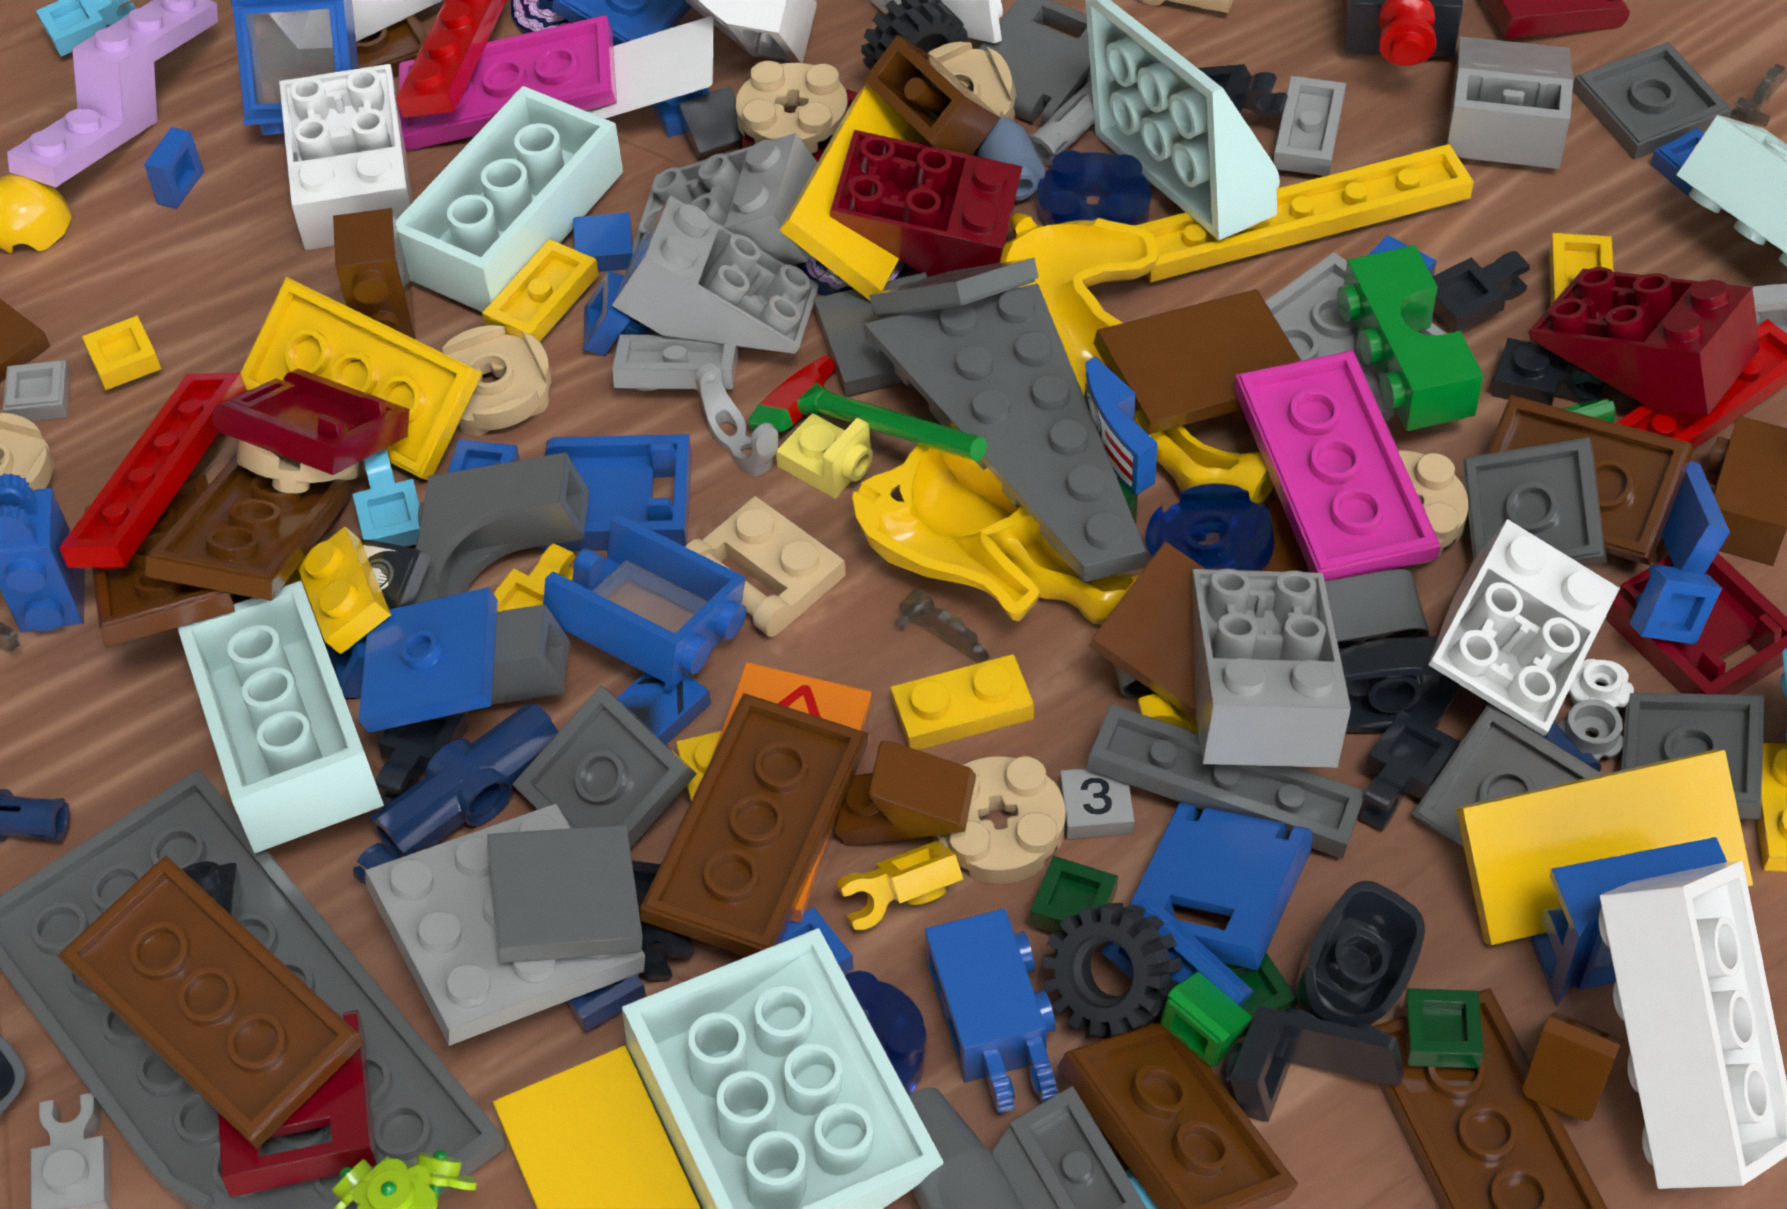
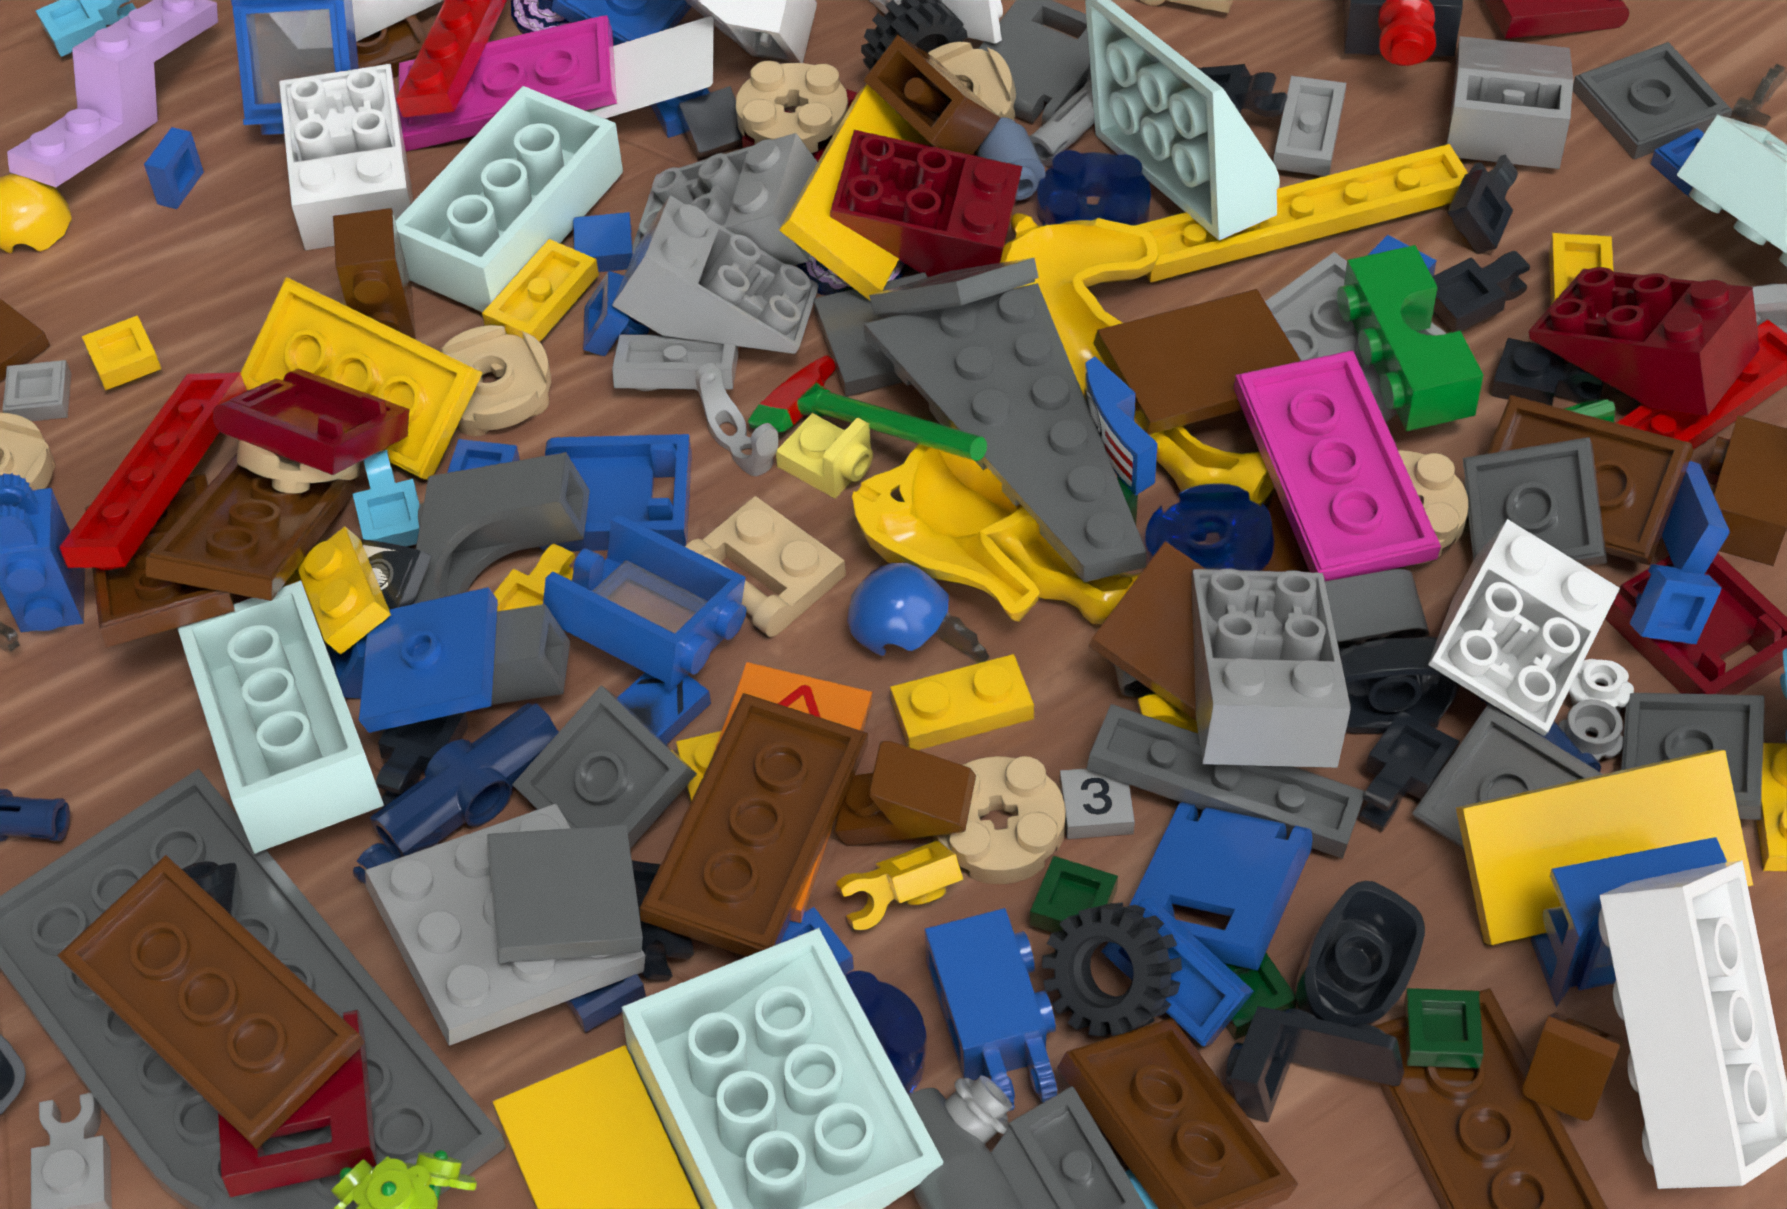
green slope [1160,971,1253,1067] -> none
none -> blue hair [847,563,949,656]
none -> light grey plate [945,1076,1012,1144]
none -> black plate [1447,154,1518,254]

